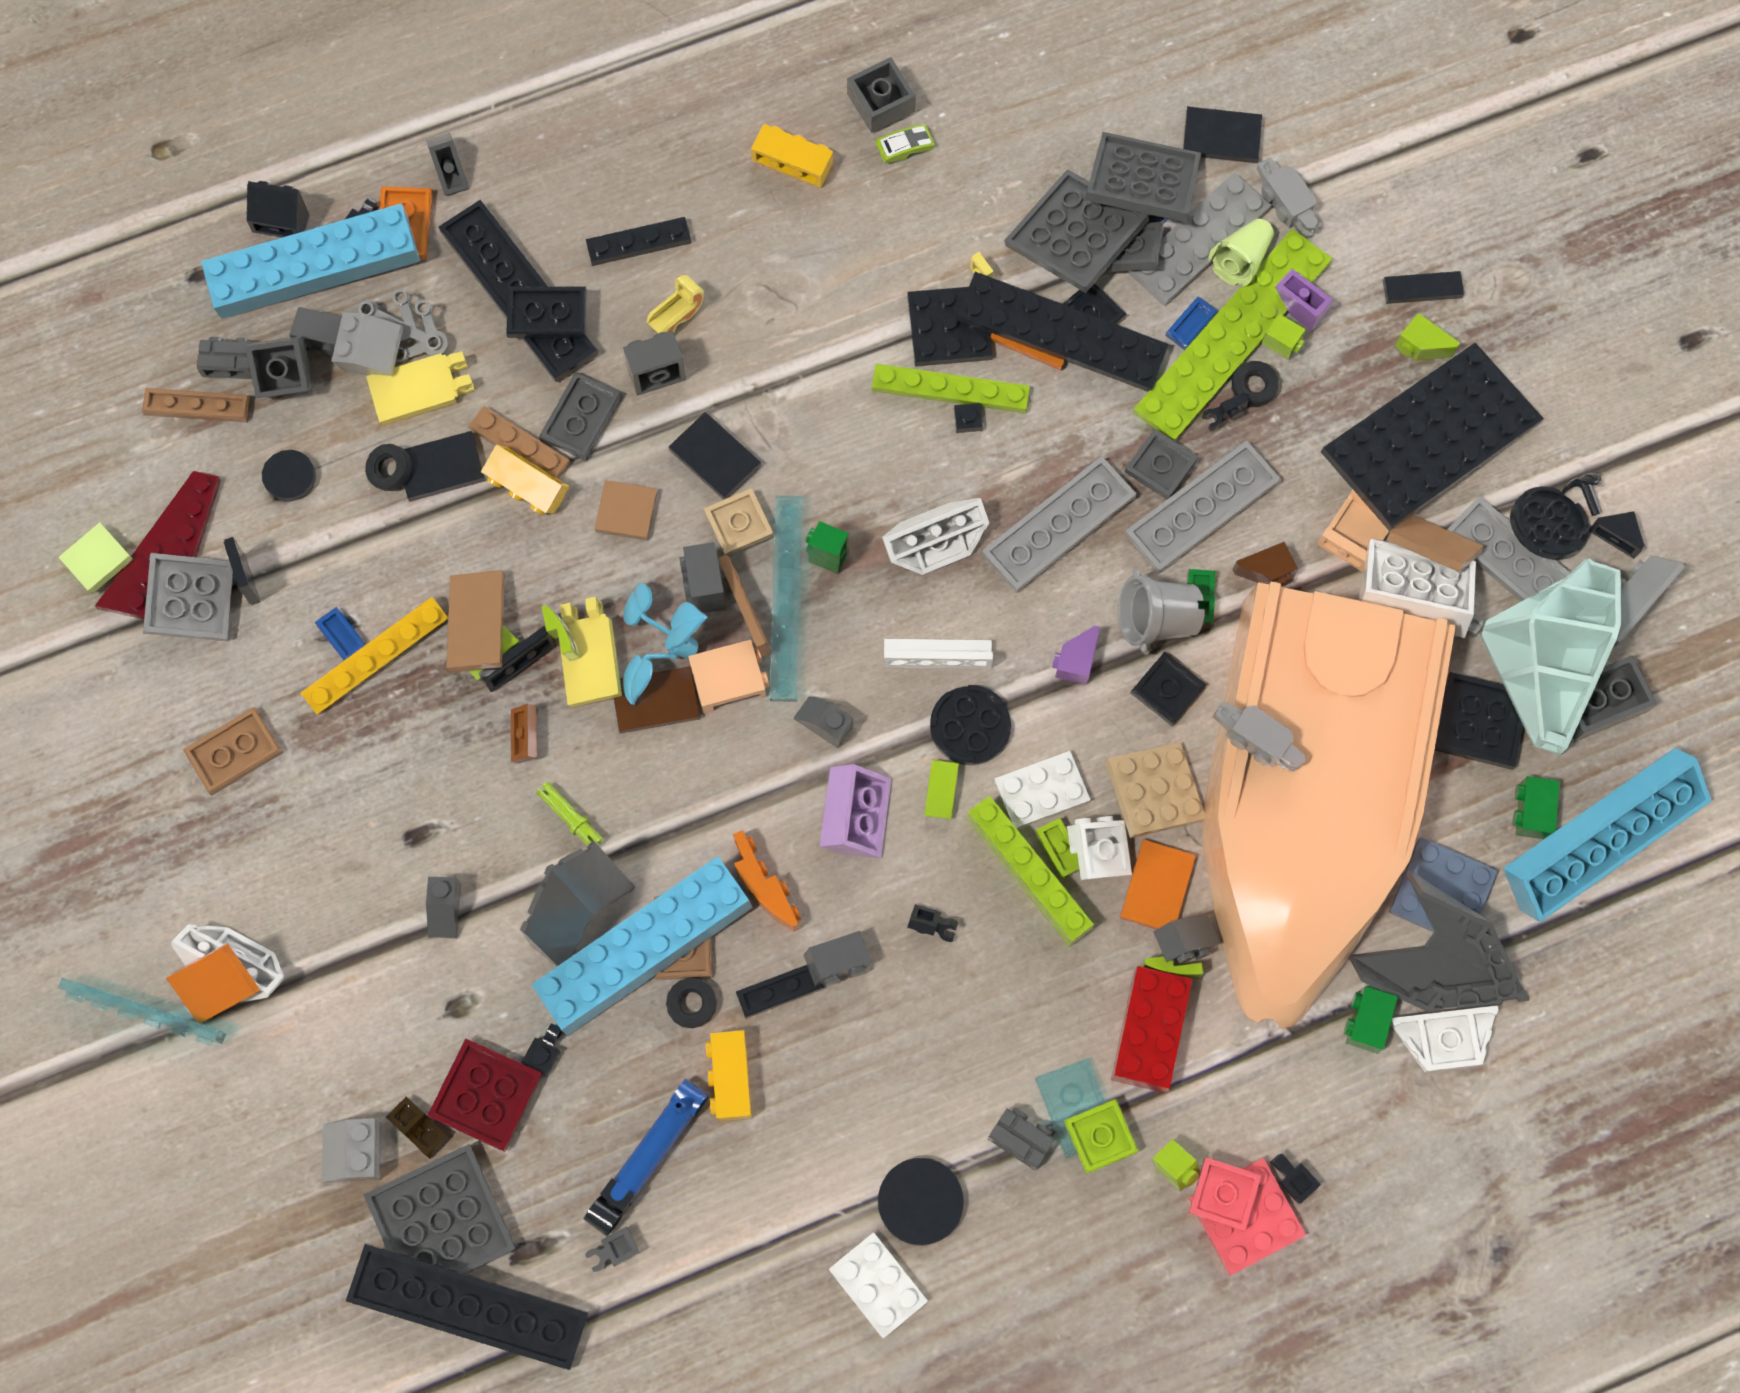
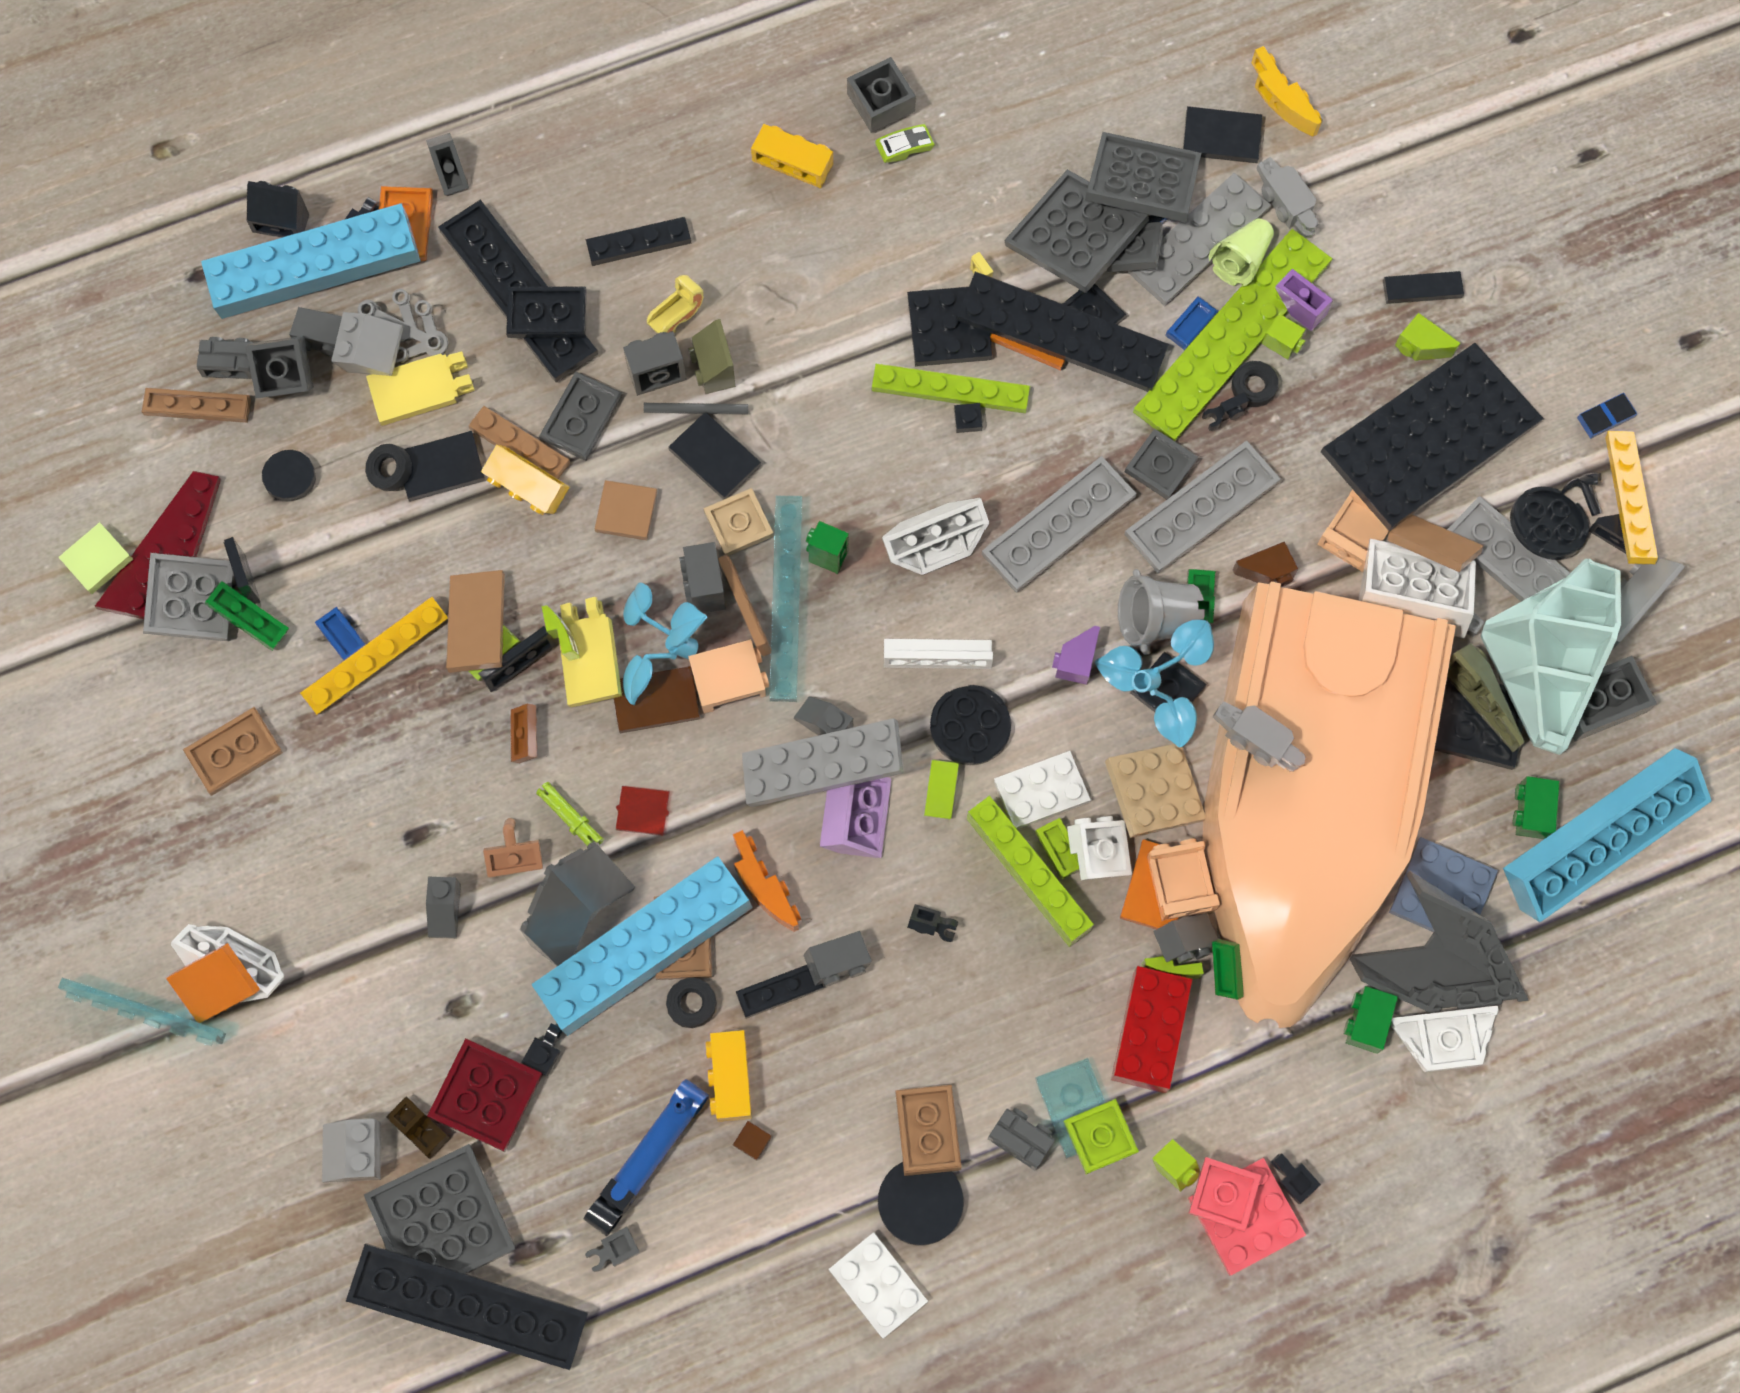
none -> green plate [205,581,289,651]
none -> nougat plate [483,818,543,877]
none -> clear red piece [616,786,670,836]
none -> dark grey bar [644,402,748,414]
none -> olive slope [688,319,736,394]
none -> reddish brown tile [733,1121,772,1161]
none -> light grey plate [742,718,904,807]
none -> medium nougat tile [895,1085,962,1176]
none -> medium azure plant [1095,619,1214,748]
none -> light nougat panel [1147,839,1220,921]
none -> green tile [1212,939,1244,1000]
none -> yellow slope [1251,46,1322,137]
none -> olive wedge [1447,644,1524,752]
none -> black tile [1577,392,1637,439]
none -> yellow plate [1605,431,1658,564]

